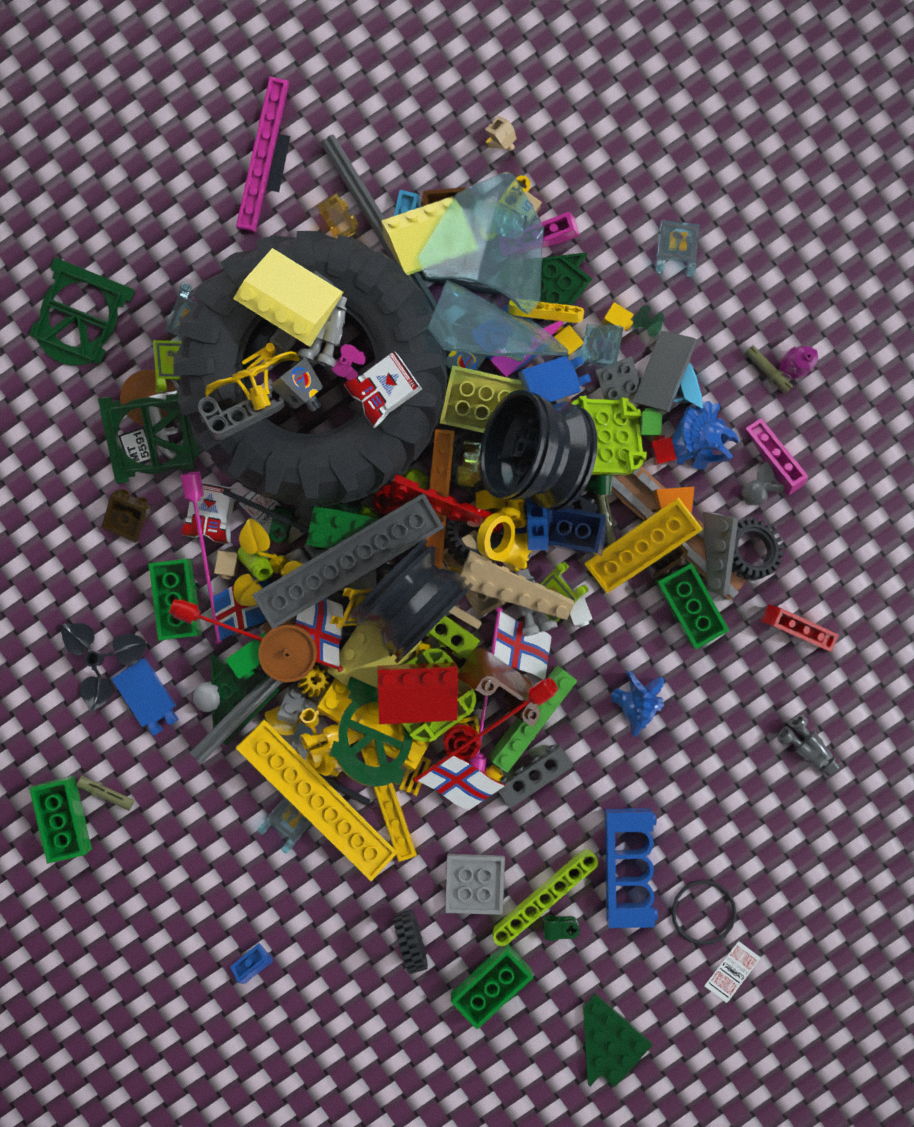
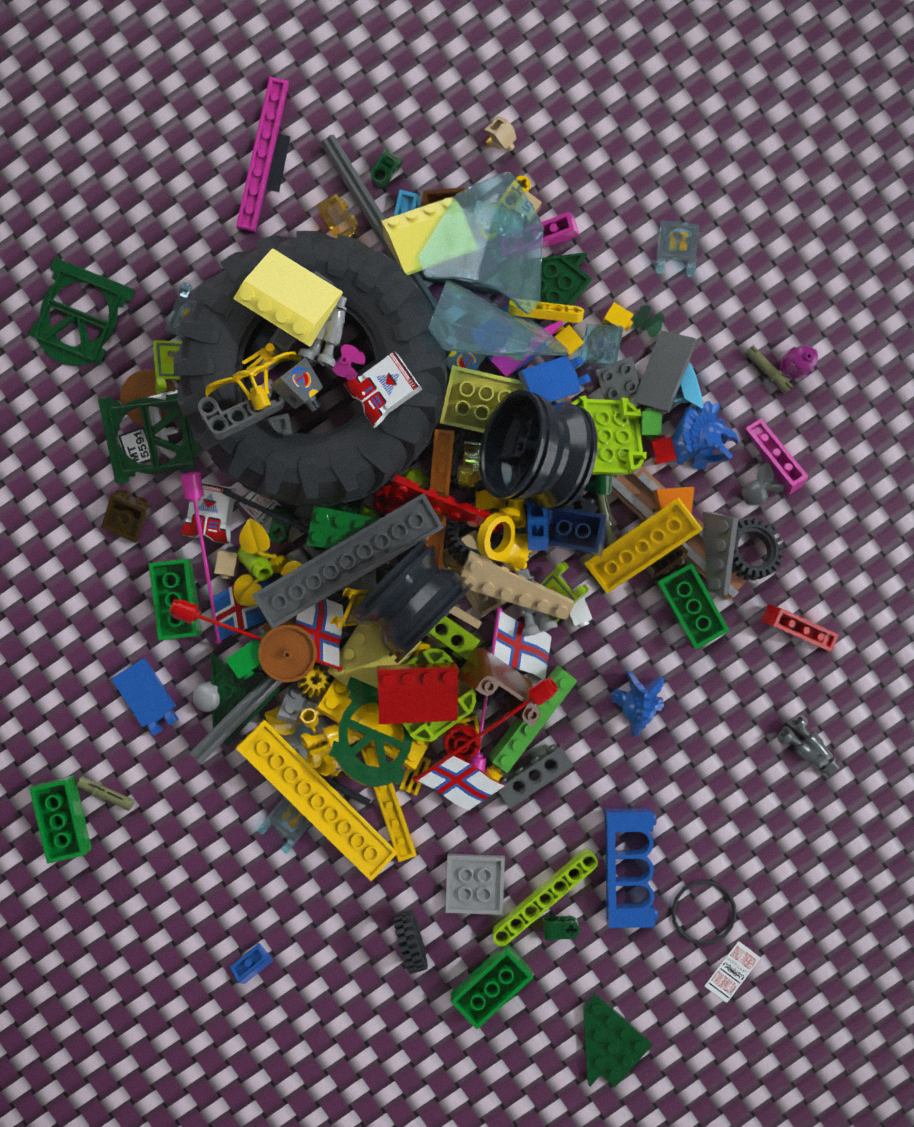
black plant [61,623,147,711] -> none
none -> dark grey tile [267,414,293,436]
none -> dark green piece [371,148,403,189]

